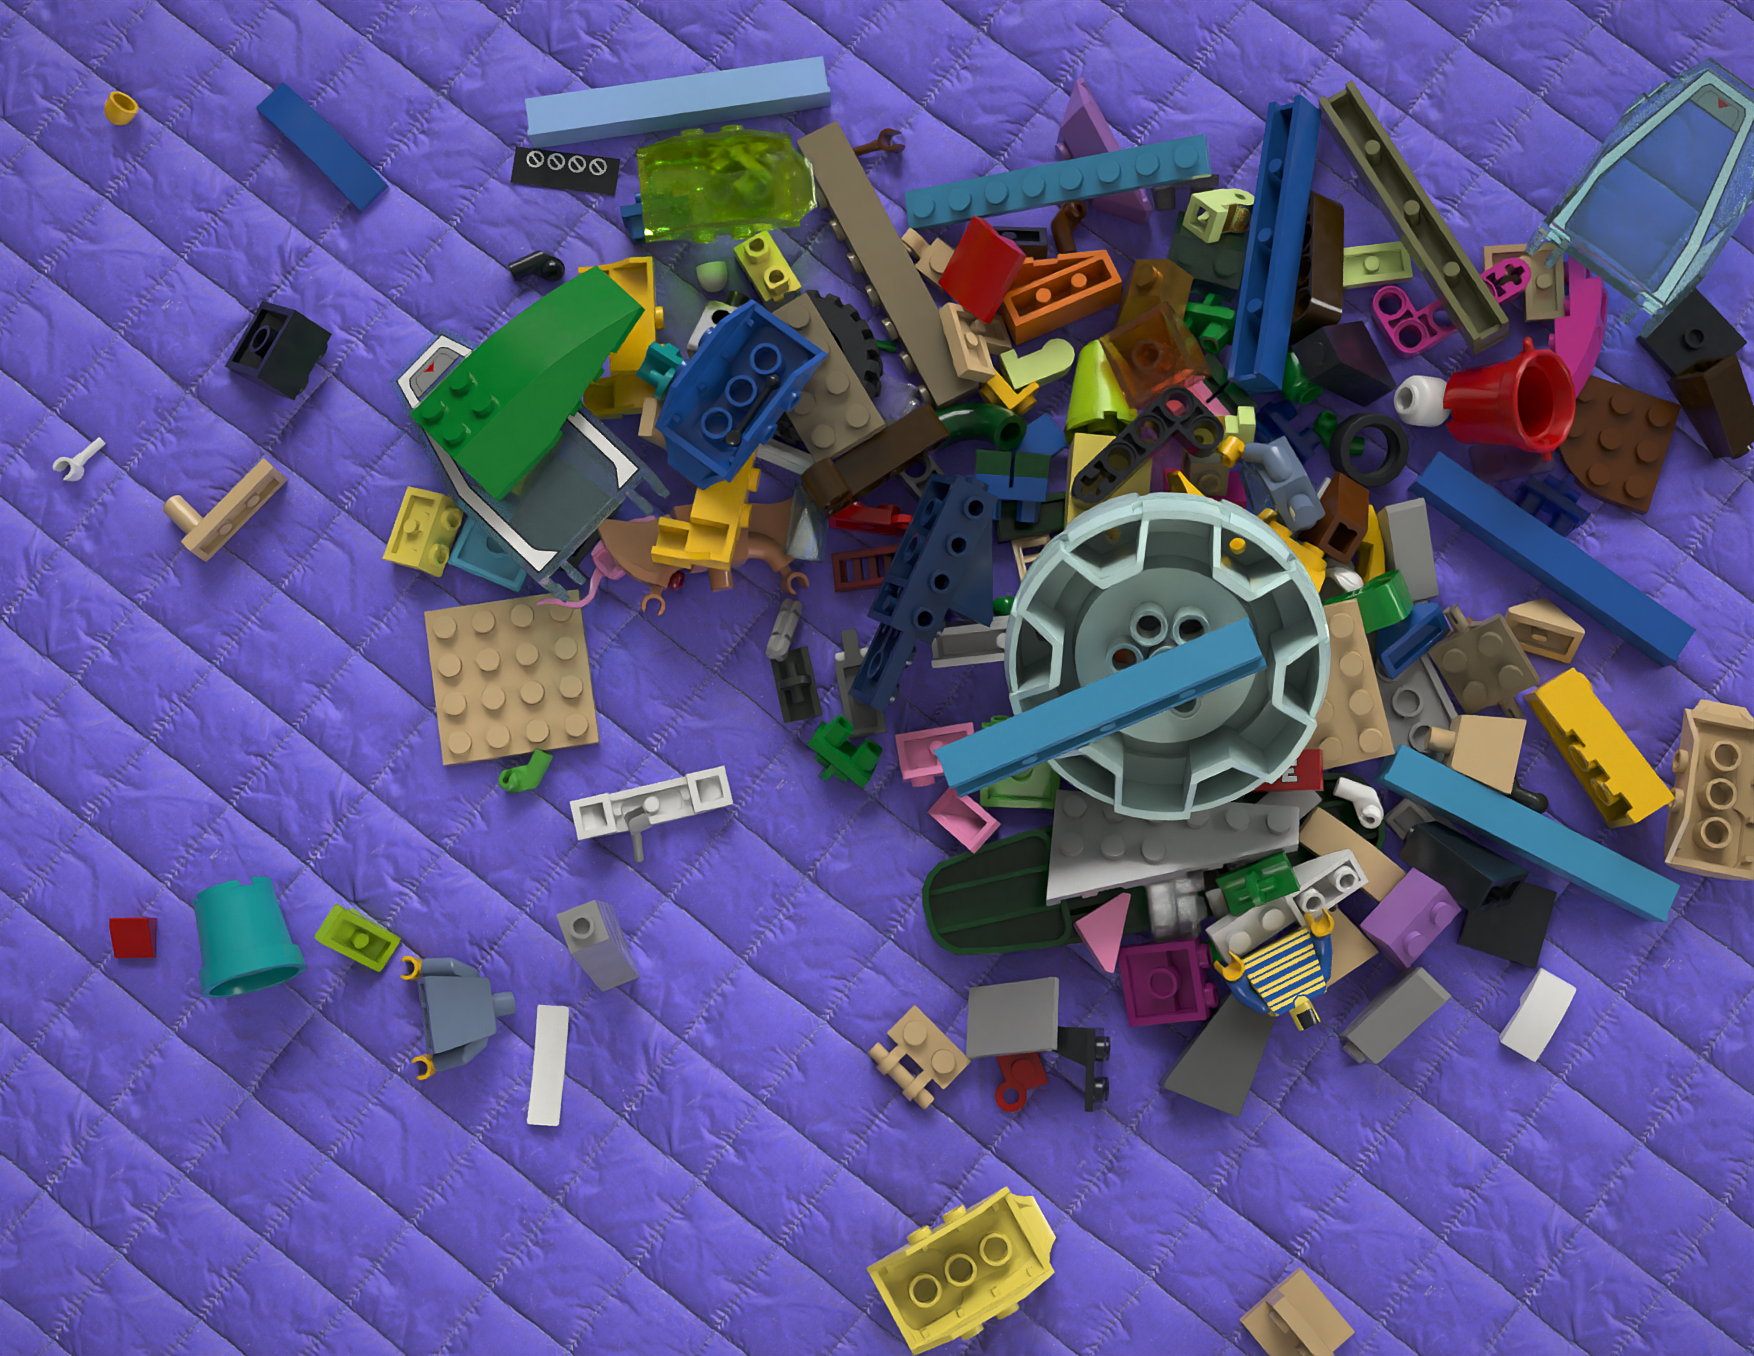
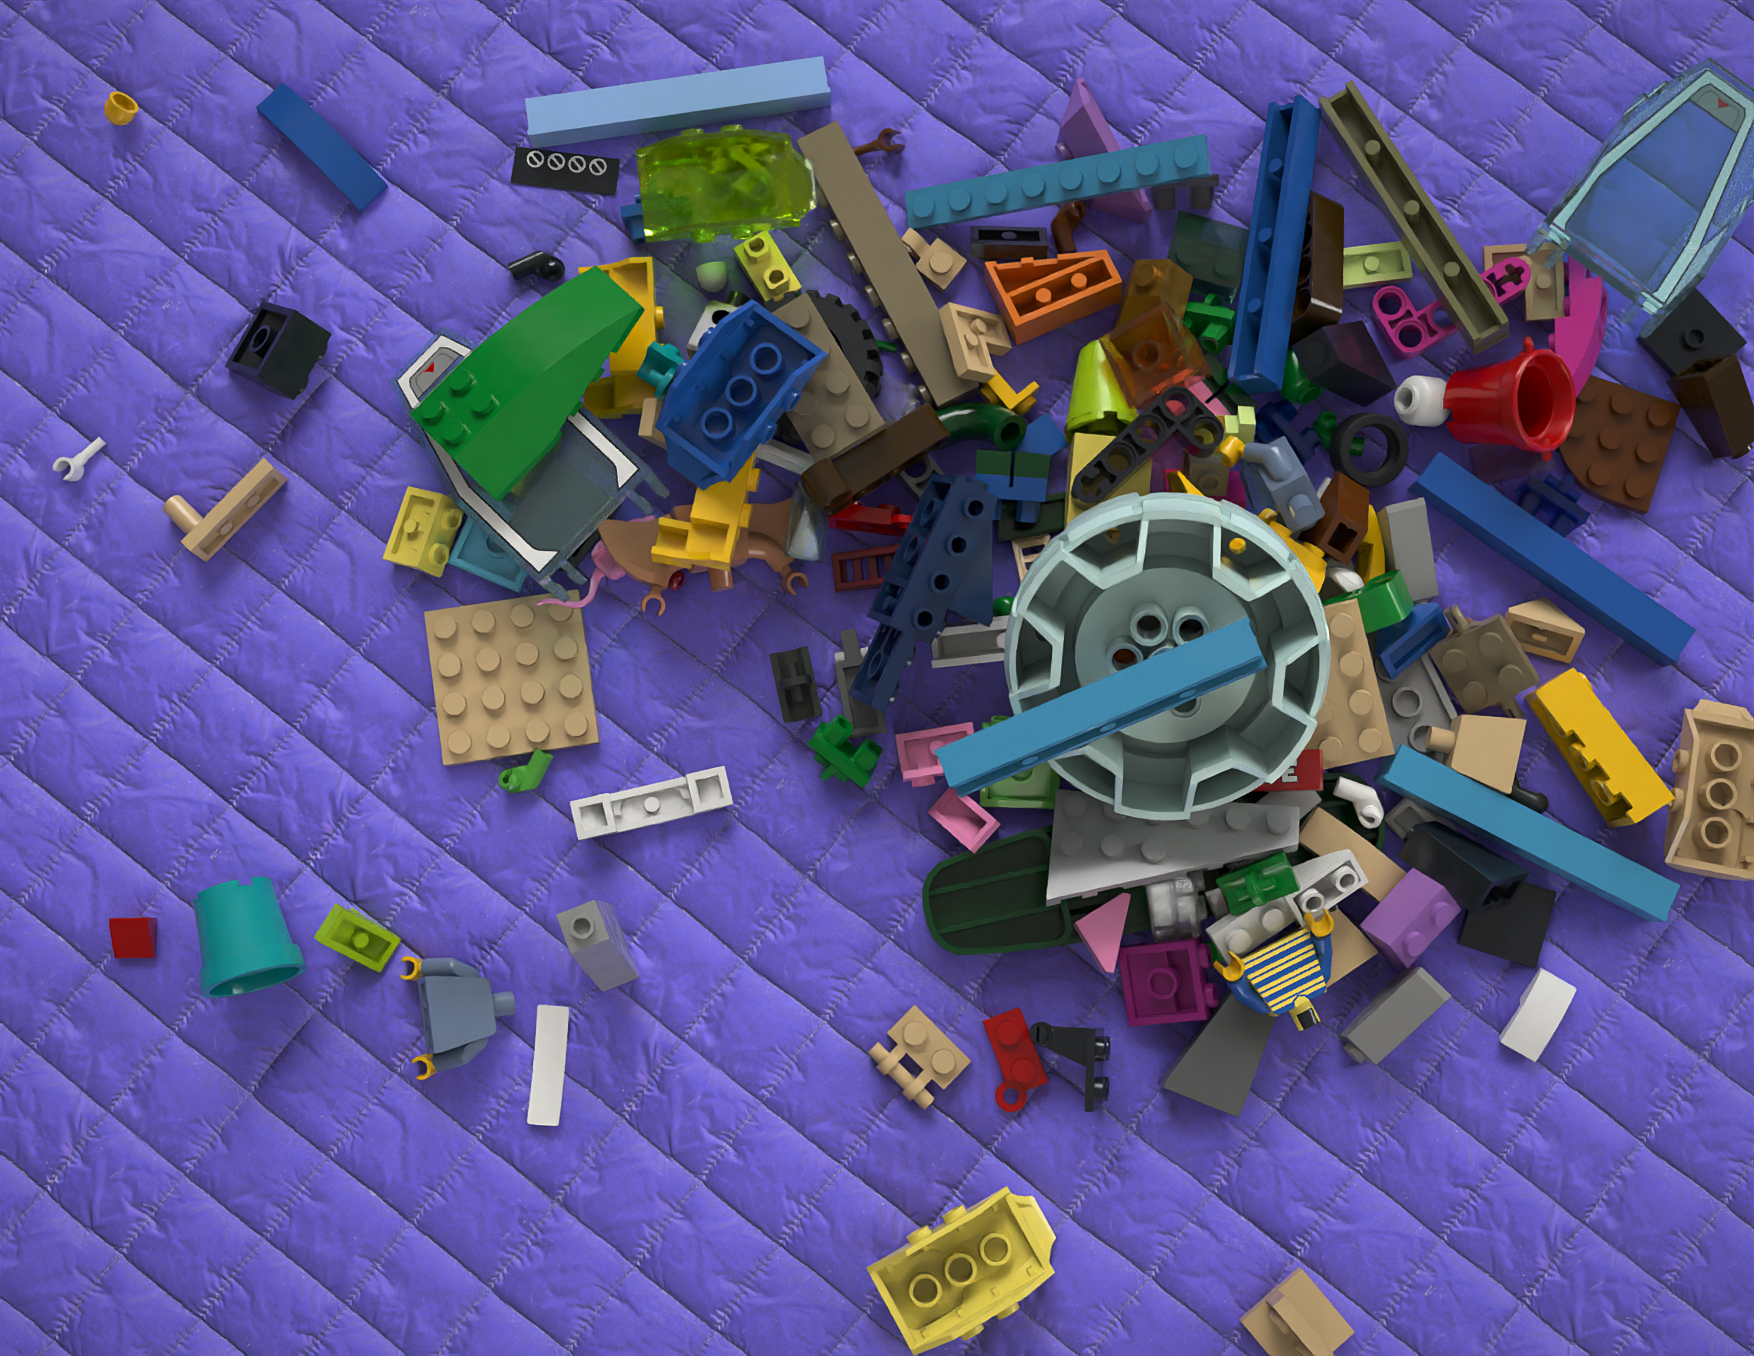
light grey hand [624,806,652,862] -> none
black hinge [725,374,781,447] -> none
light grey axle [766,598,803,662] -> none
red slope [938,215,1027,324] -> none
light grey piece [966,976,1059,1060] -> none
yellowish green leg [998,338,1075,394] -> none
yellowish green leg [1182,188,1255,244] -> none

